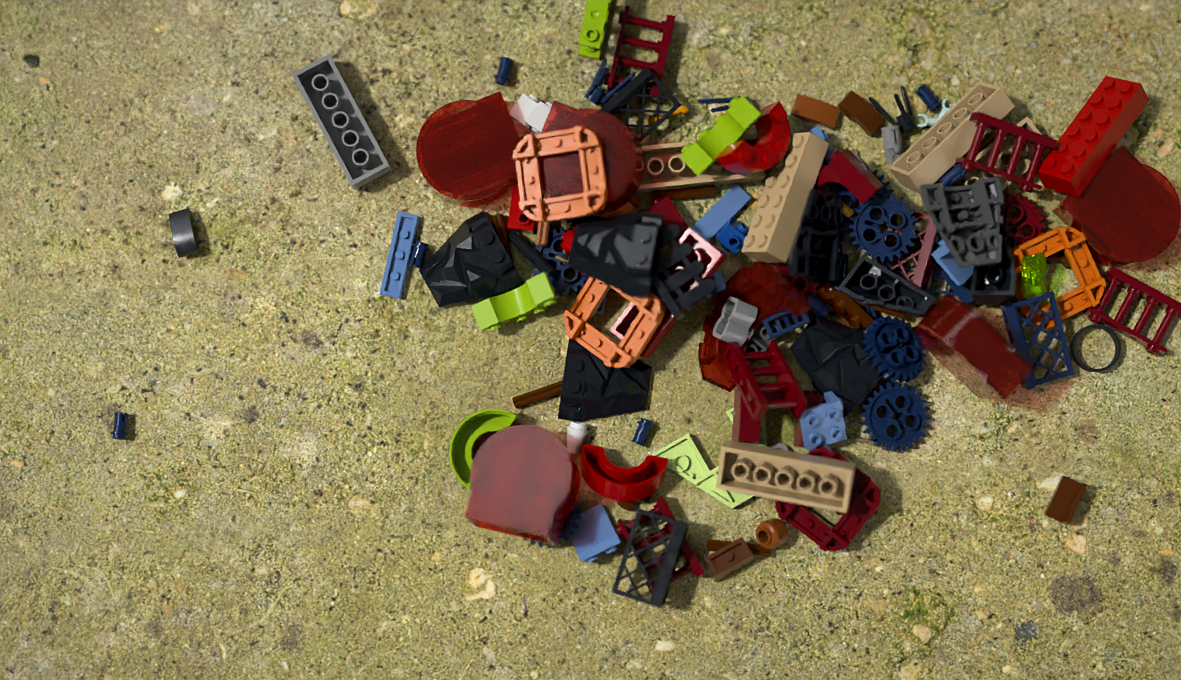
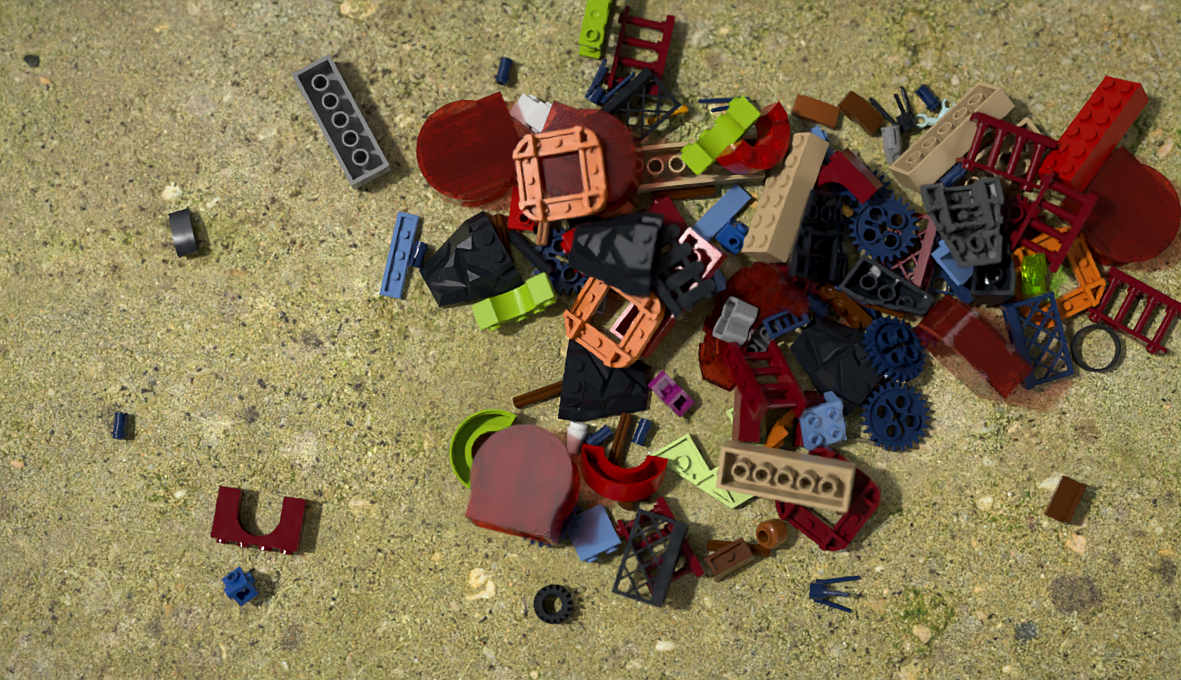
none -> dark red arch [210,486,308,555]
none -> blue brick [222,566,259,607]
none -> black tyre [533,584,573,624]
none -> dark blue pin [585,424,614,446]
none -> reddish brown axle [608,412,633,466]
none -> magenta brick [647,370,695,418]
none -> orange slope [763,409,796,449]
none -> dark blue plant [809,575,860,613]
none -> dark red fence [1009,169,1100,273]

